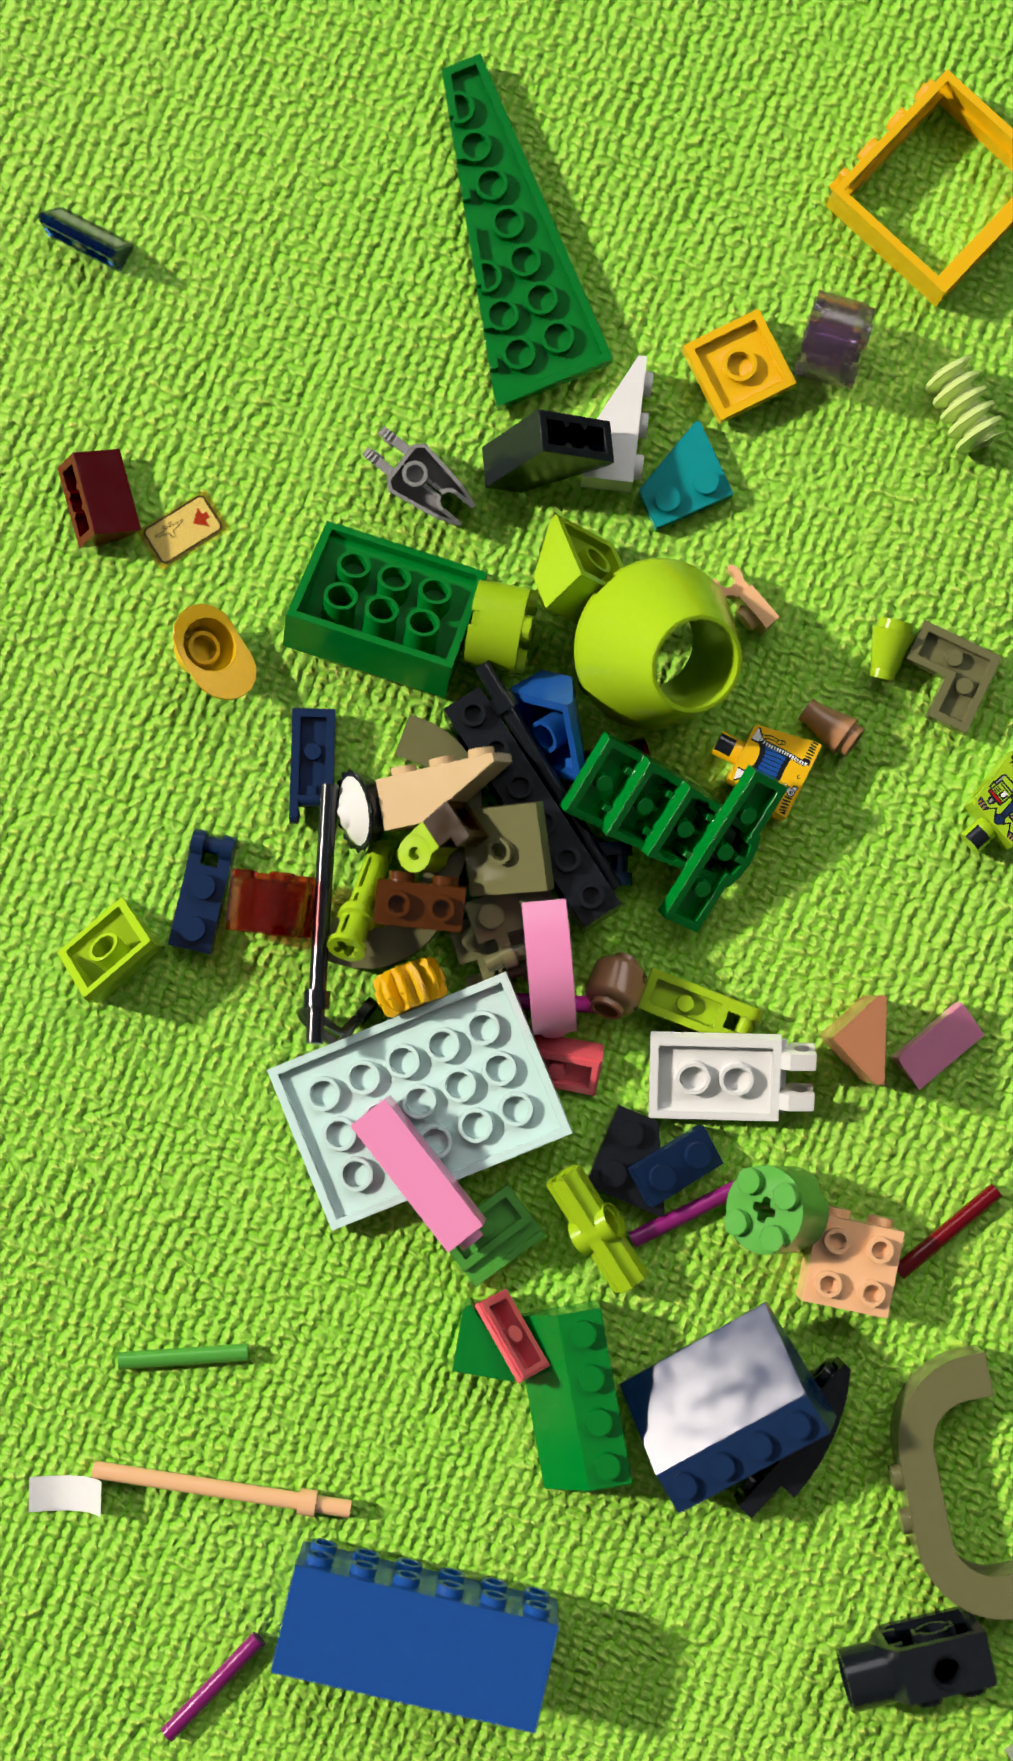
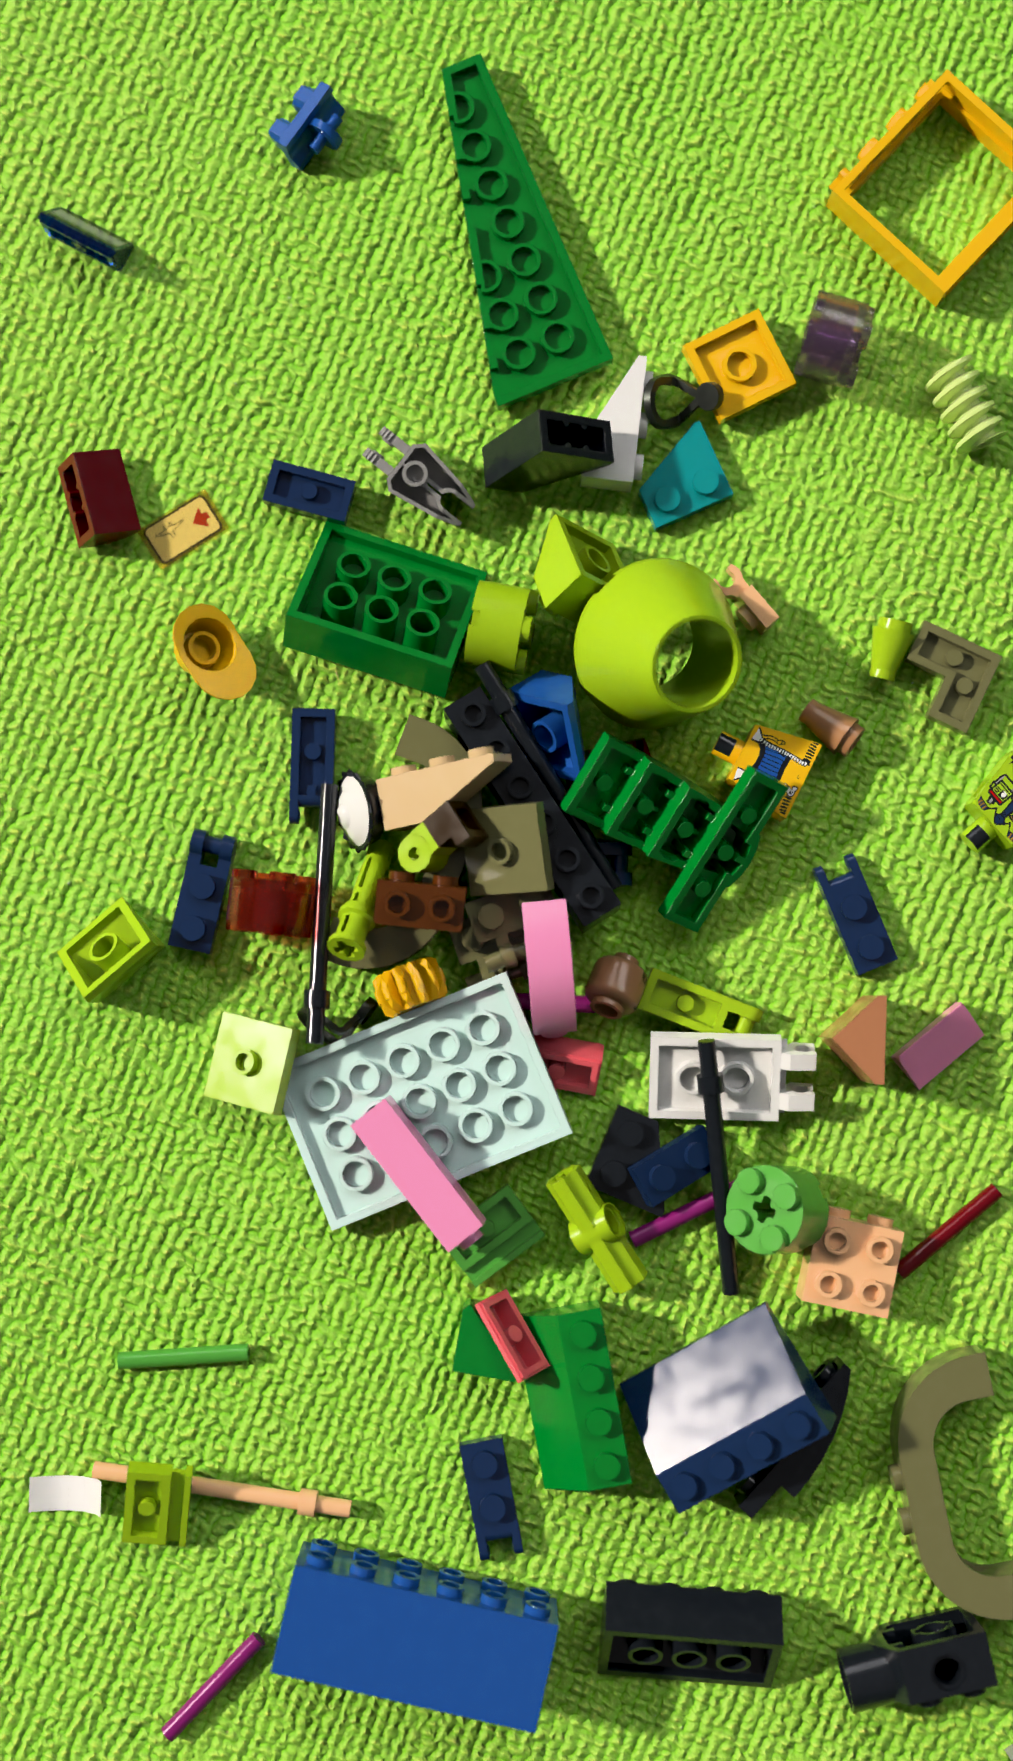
none -> lime plate [122,1461,193,1547]
none -> plate [203,1011,301,1116]
none -> dark blue plate [262,459,357,526]
none -> blue hips [269,81,345,171]
none -> dark blue hinge [459,1434,524,1561]
none -> black slope [597,1579,784,1688]
none -> pearl dark grey piece [644,374,724,429]
none -> black bar [697,1039,740,1296]
none -> dark blue hinge [812,853,898,975]

